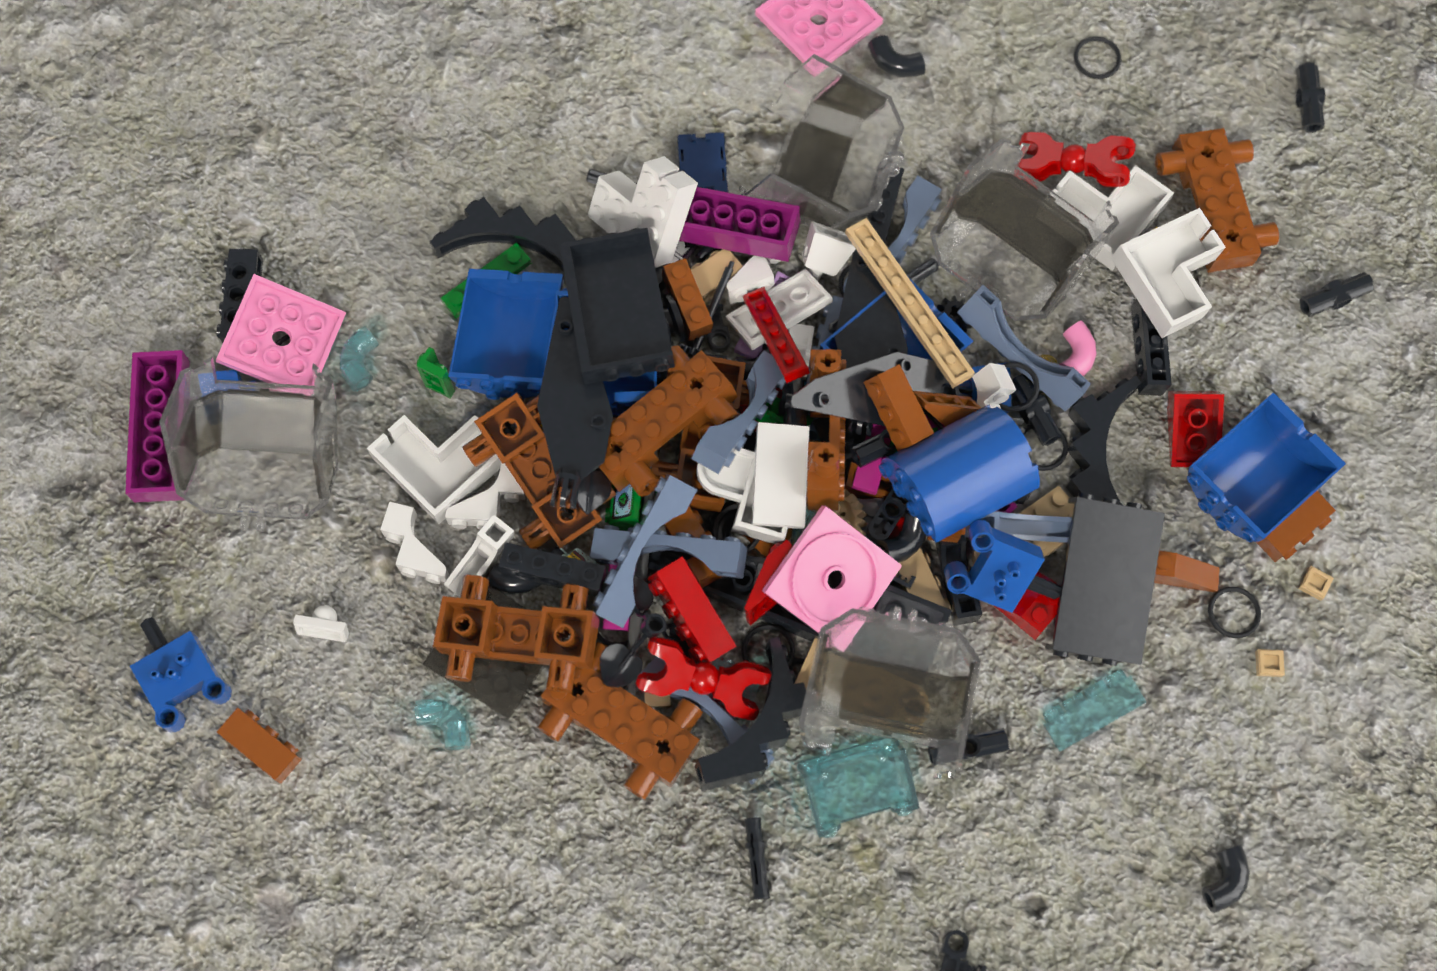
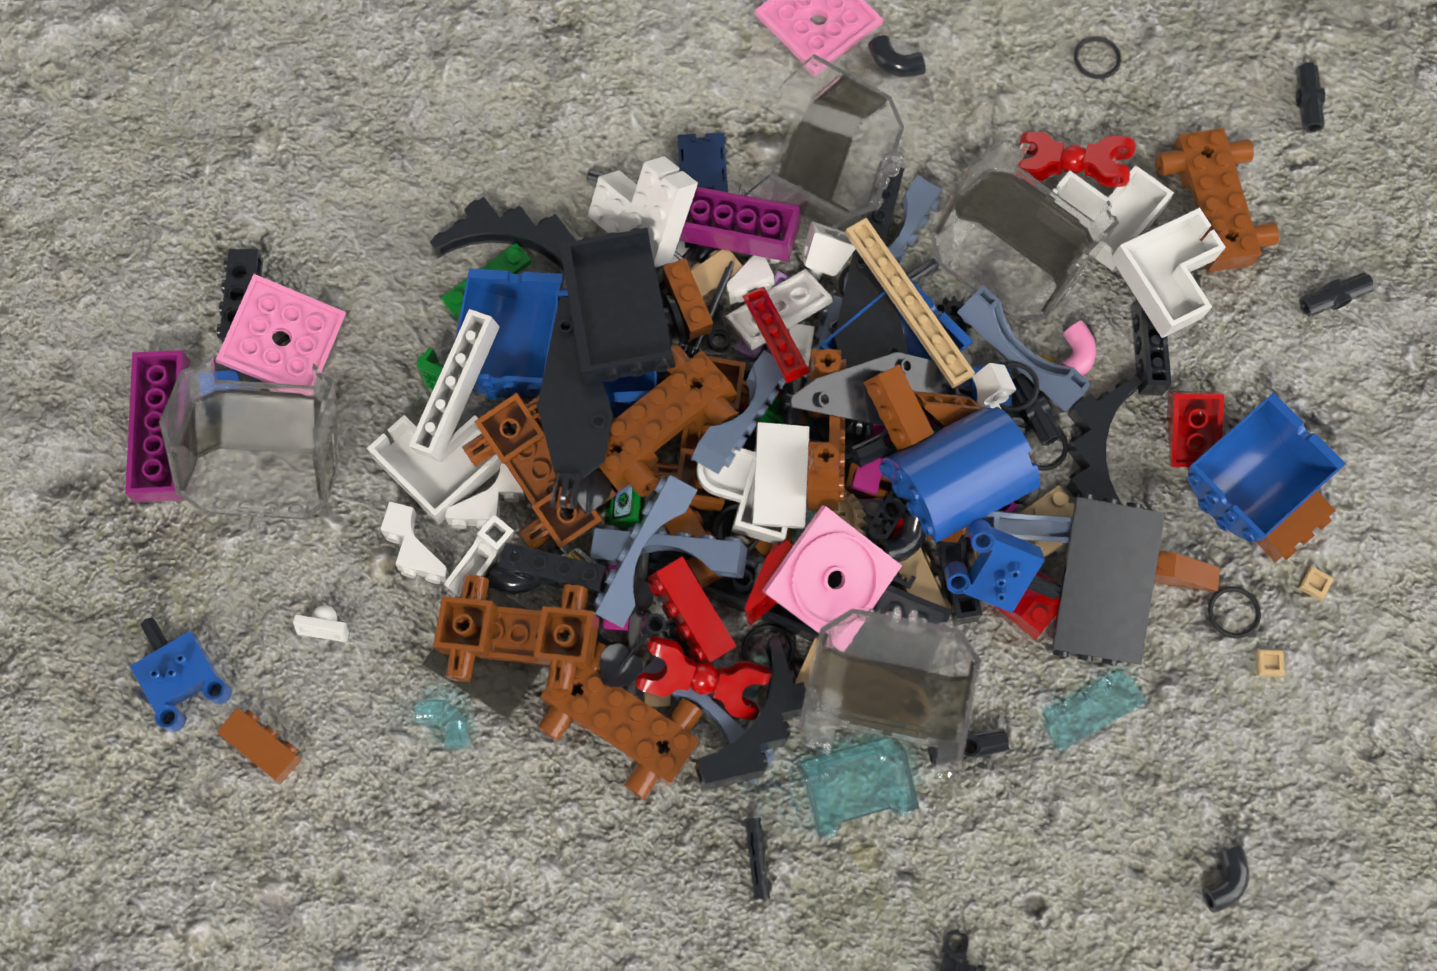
clear light blue cylinder [340,326,379,392] -> none
none -> white brick [409,309,499,462]

